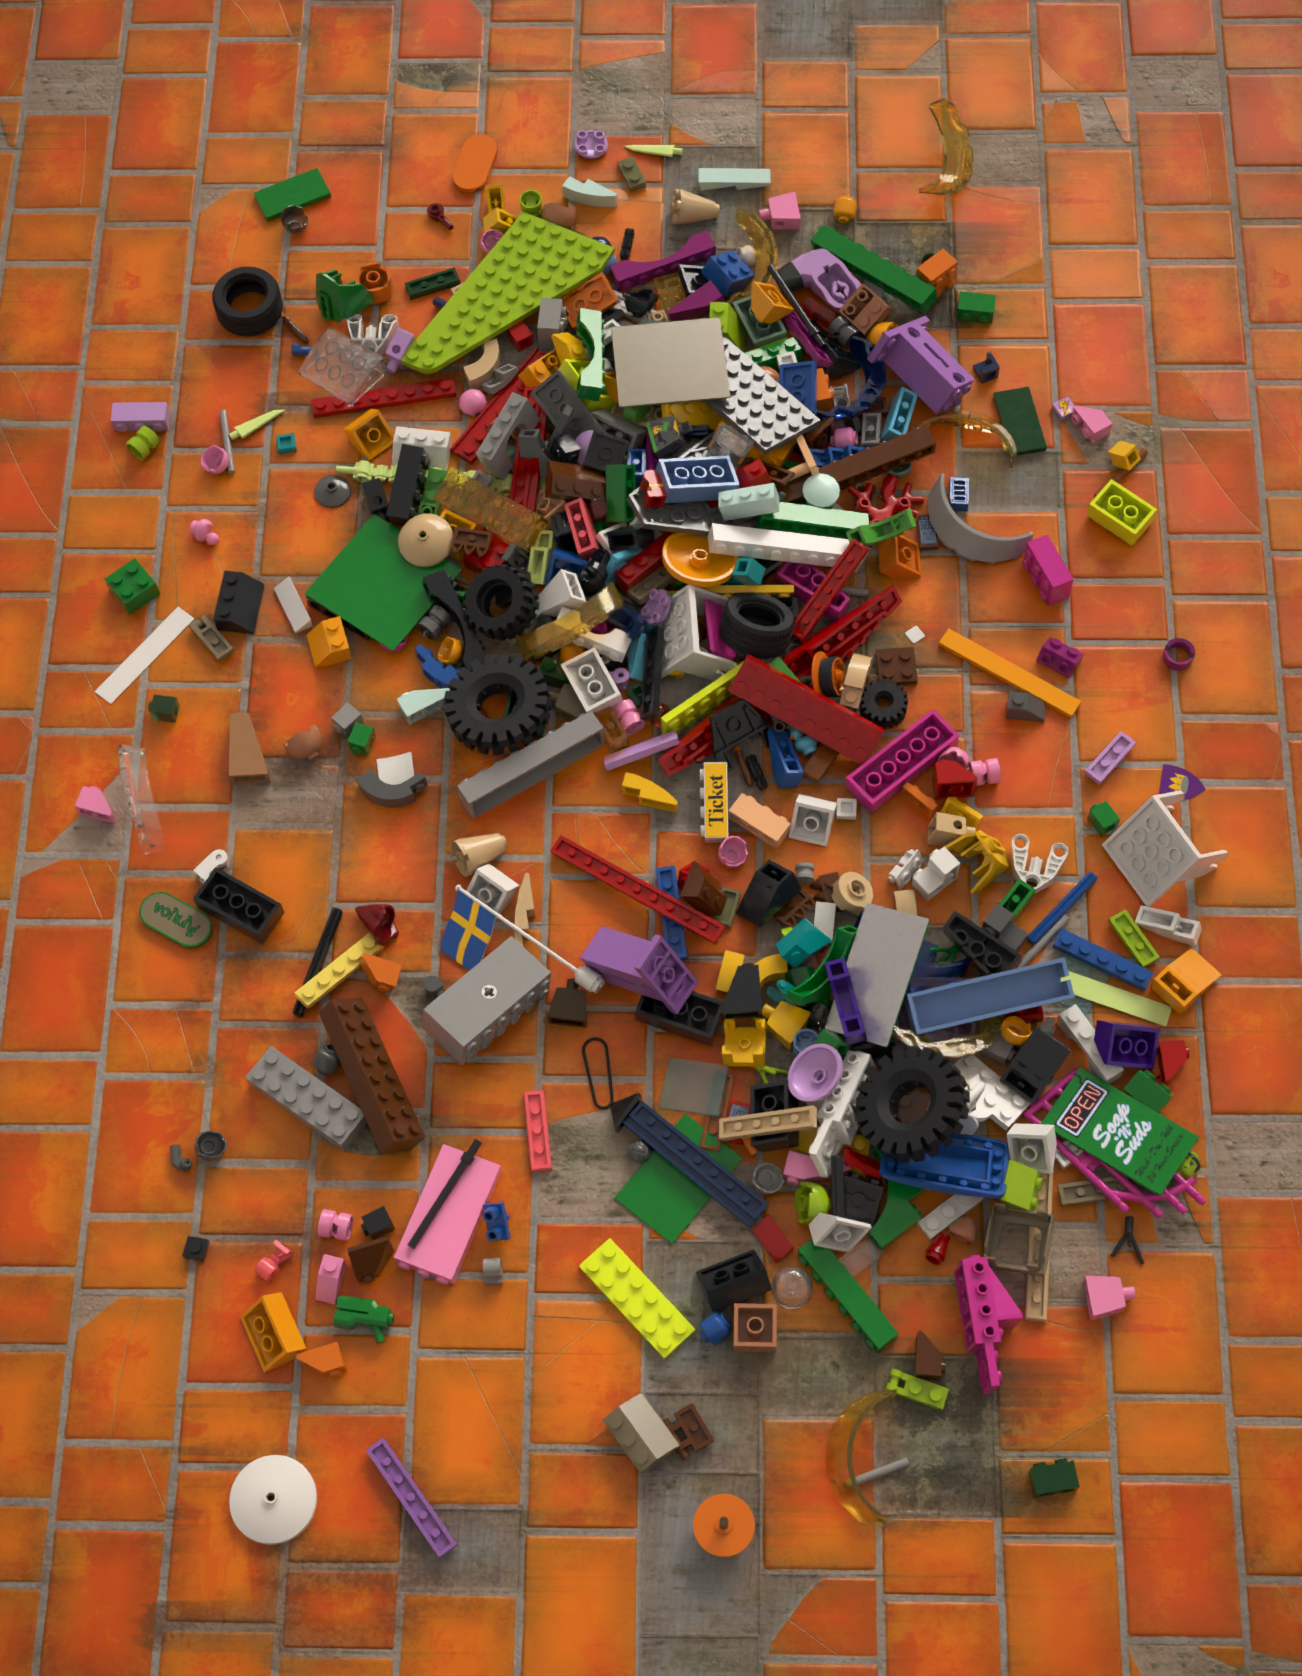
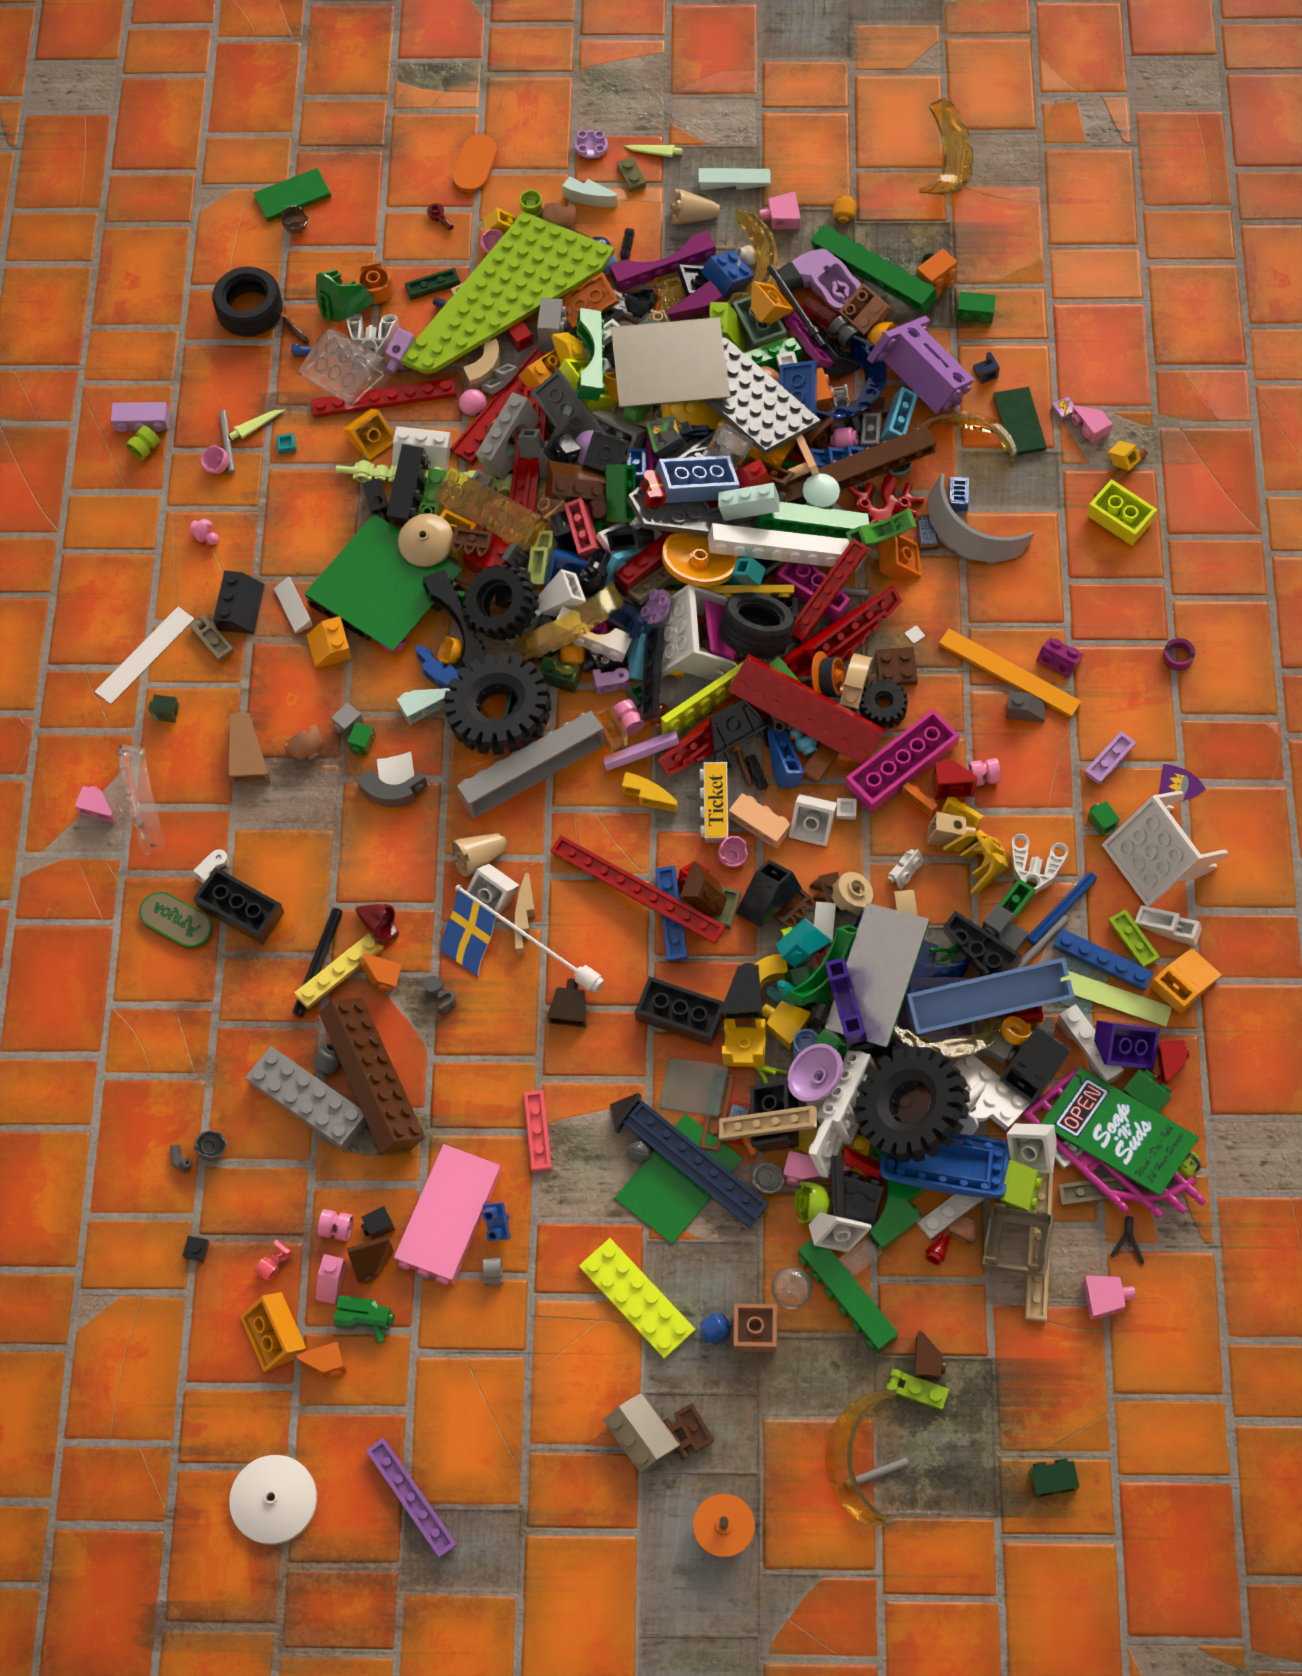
green brick [104,558,160,615] -> none
dark grey dish [314,475,351,508] -> none
black bar [407,1139,482,1249] -> none
flat silver wheel [417,605,453,641] -> none
light grey piece [422,936,551,1065] -> none
yellow slope [485,184,506,213] -> none
dark tan torso [549,684,586,722] -> none
white slope [561,647,623,713] -> none
medium lavender brick [580,926,698,1014] -> none
black piece [582,1037,614,1109] -> none
black slope [696,1249,772,1313] -> none
yellow slope [716,950,745,992] -> none
red slope [751,1215,794,1263] -> none
light grey wheel [795,862,814,884] -> none
white brick [912,846,960,902] -> none
bright pink hair [937,747,969,769] -> none
dark pink wedge [954,1255,1023,1396] -> none
dark pink brick [1022,535,1074,606] -> none

